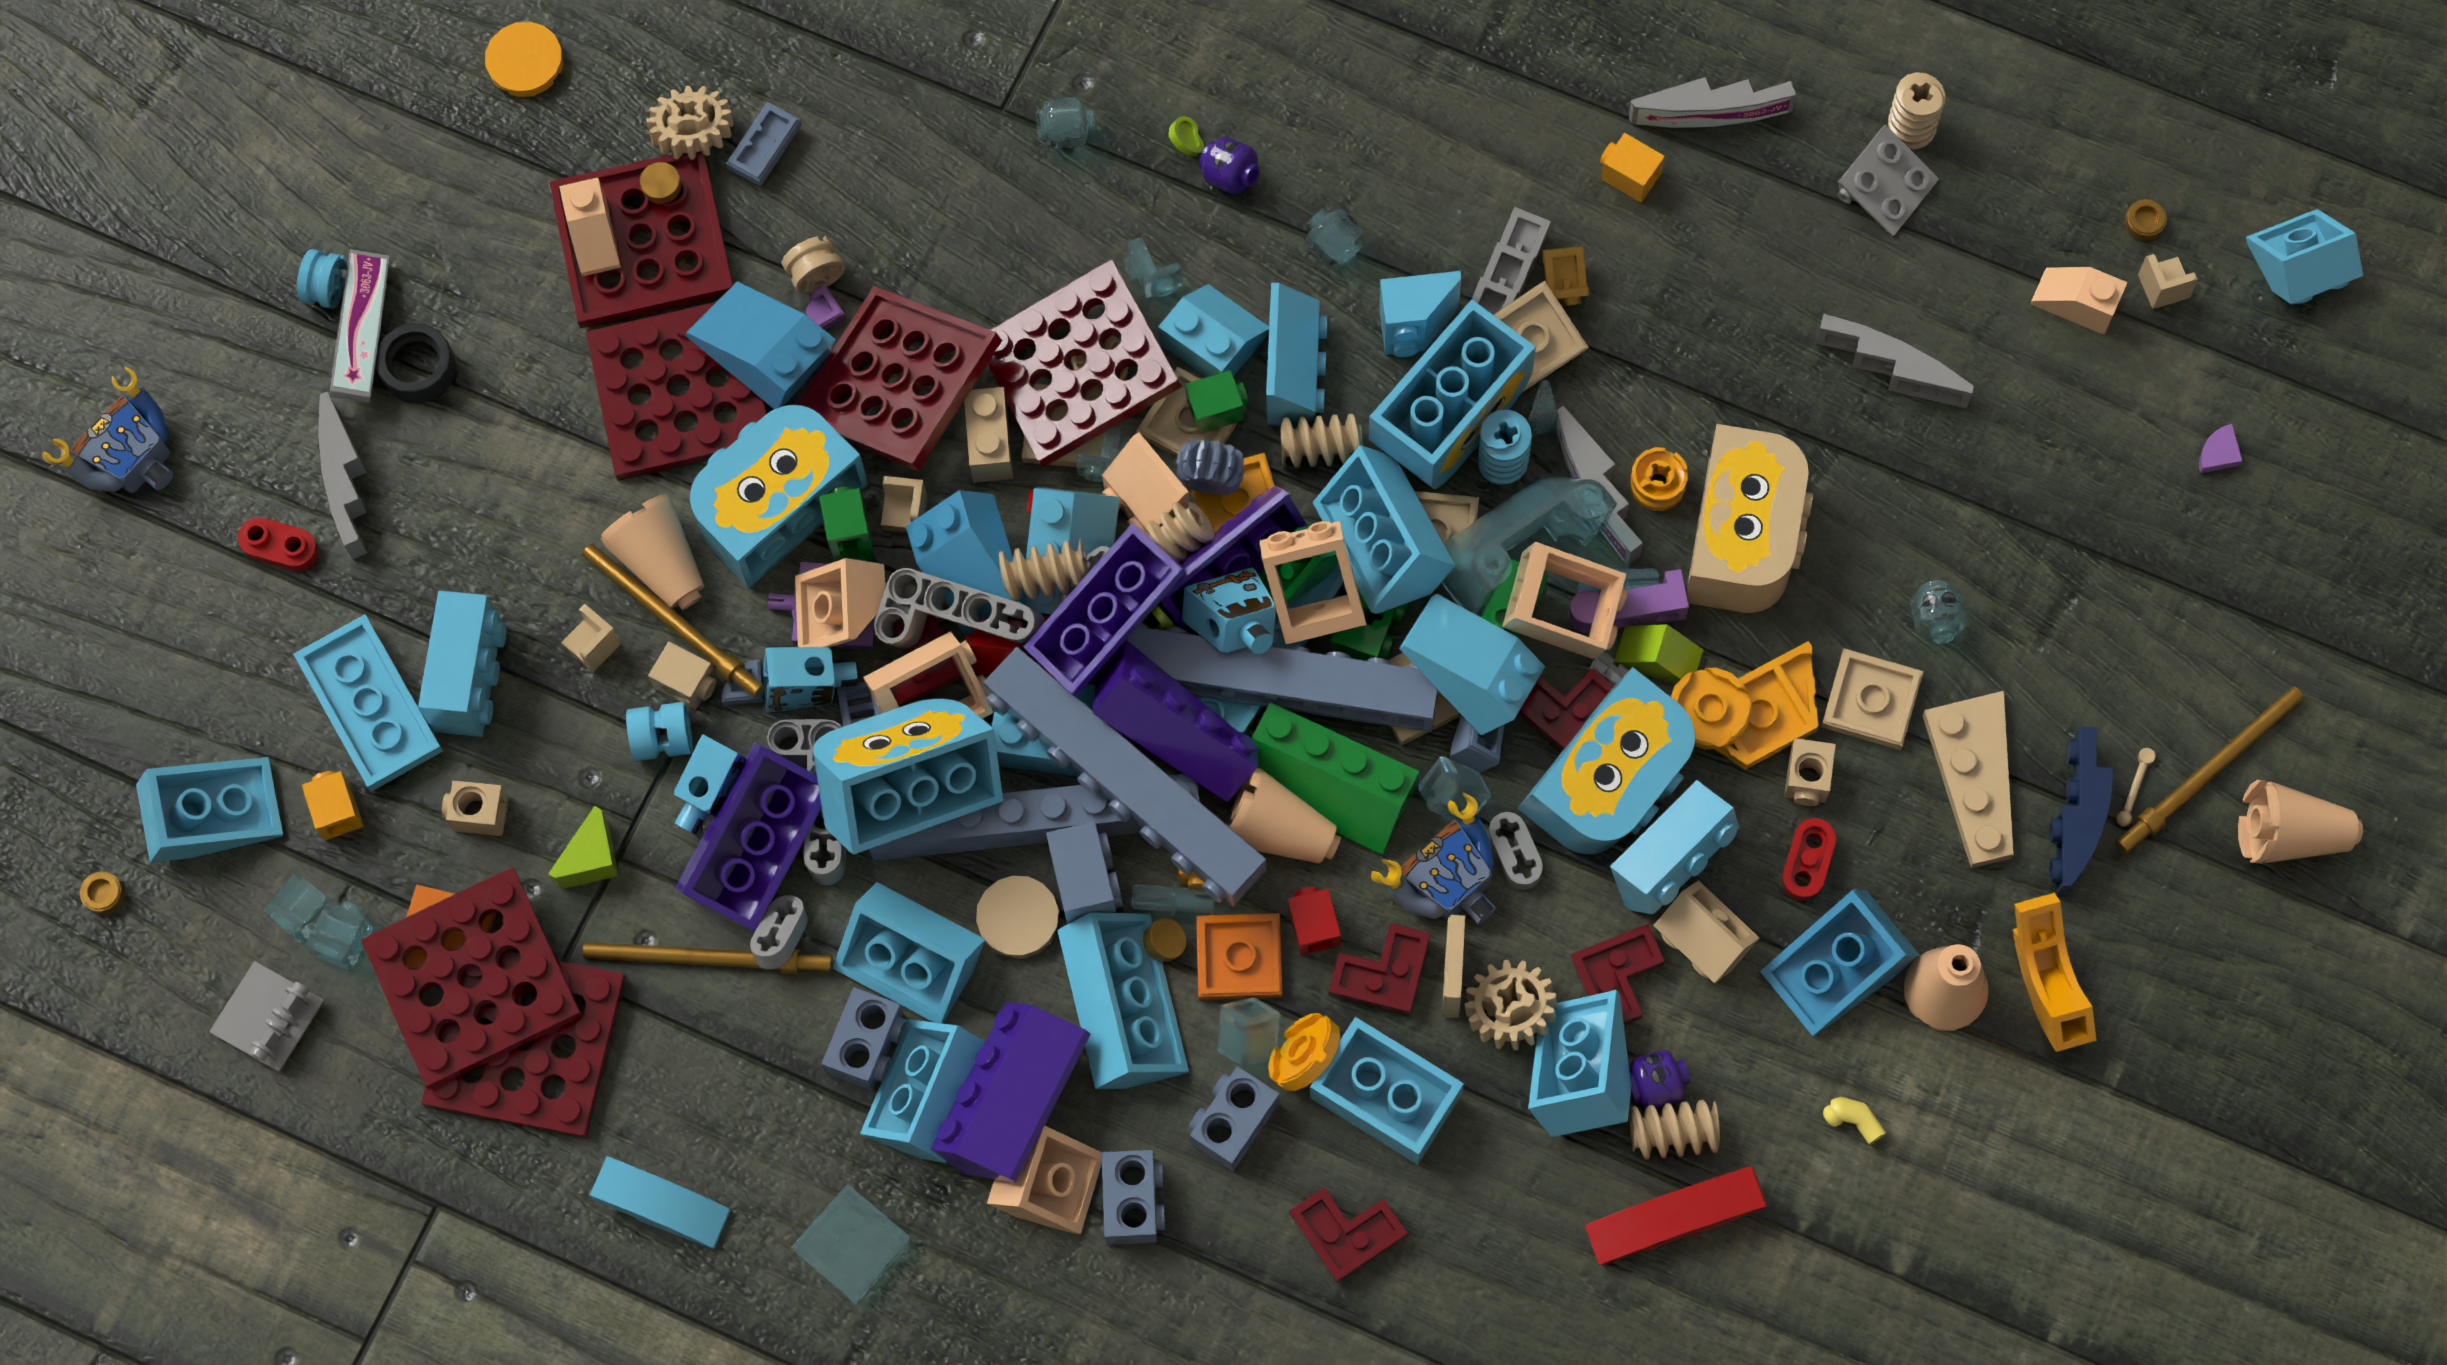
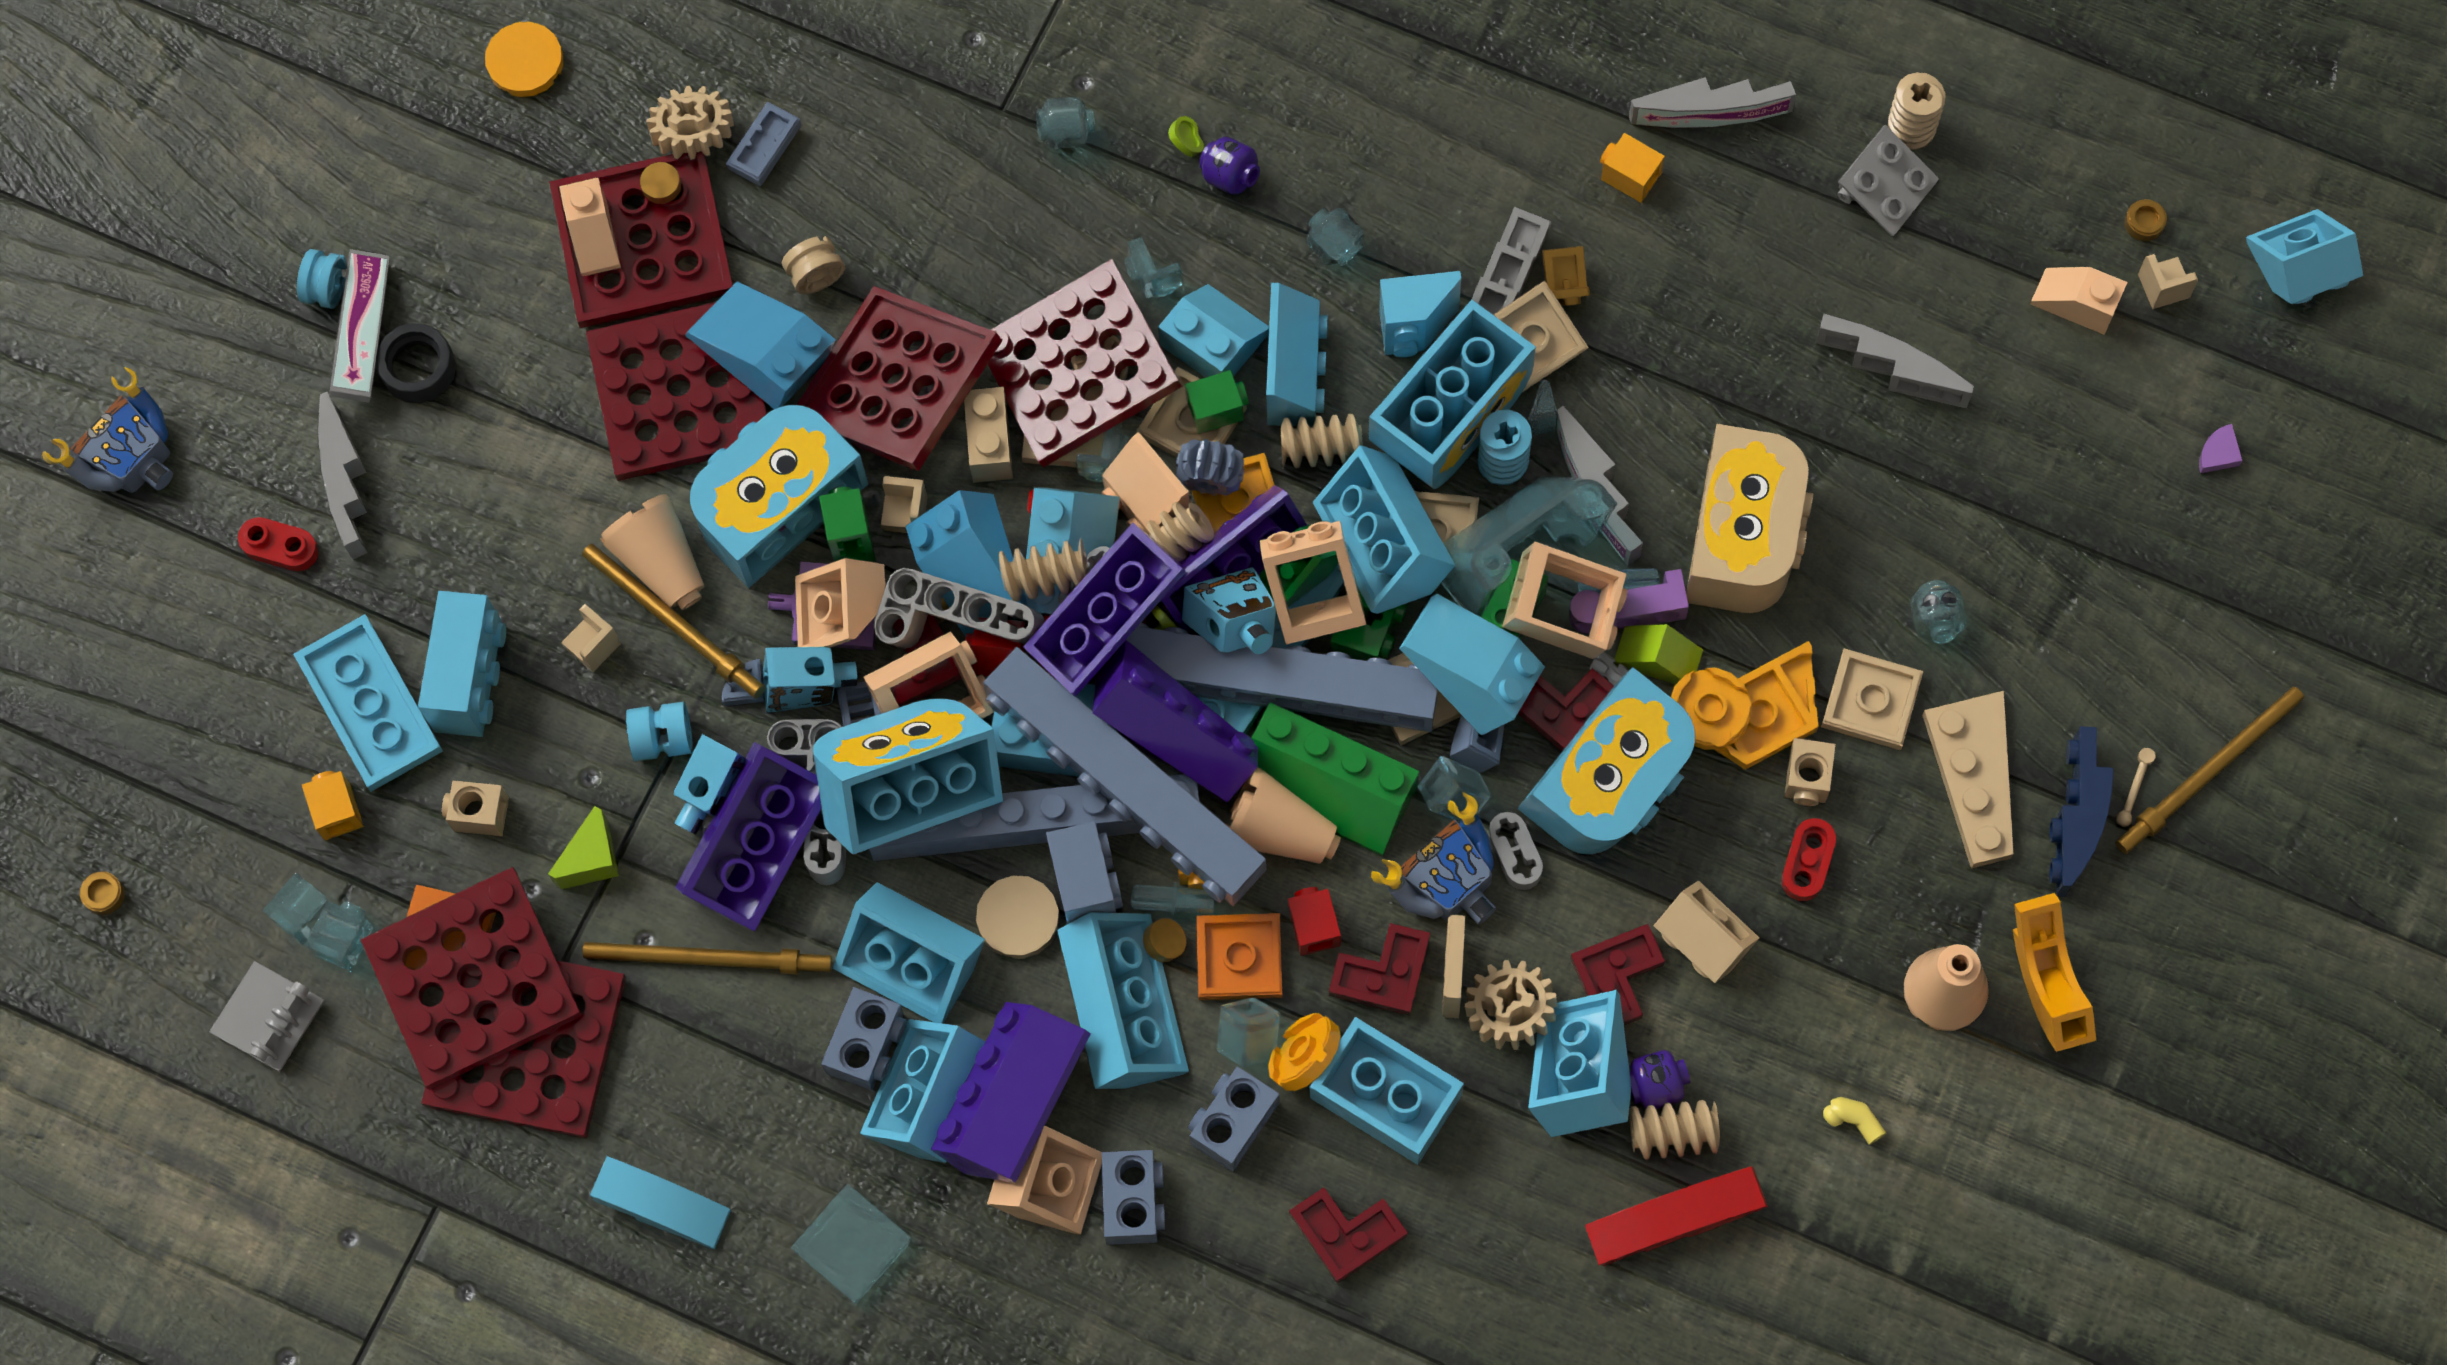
medium azure slope [136,757,283,863] -> none
tan brick [648,641,717,710] -> none
light grey beam [750,895,808,969] -> none
medium lavender tile [806,283,846,331] -> none
medium azure slope [1610,780,1740,914] -> none
light orange wheel [1630,447,1688,511] -> none
dark azure slope [1760,890,1920,1036] -> none
light nougat cone [2238,780,2363,864] -> none

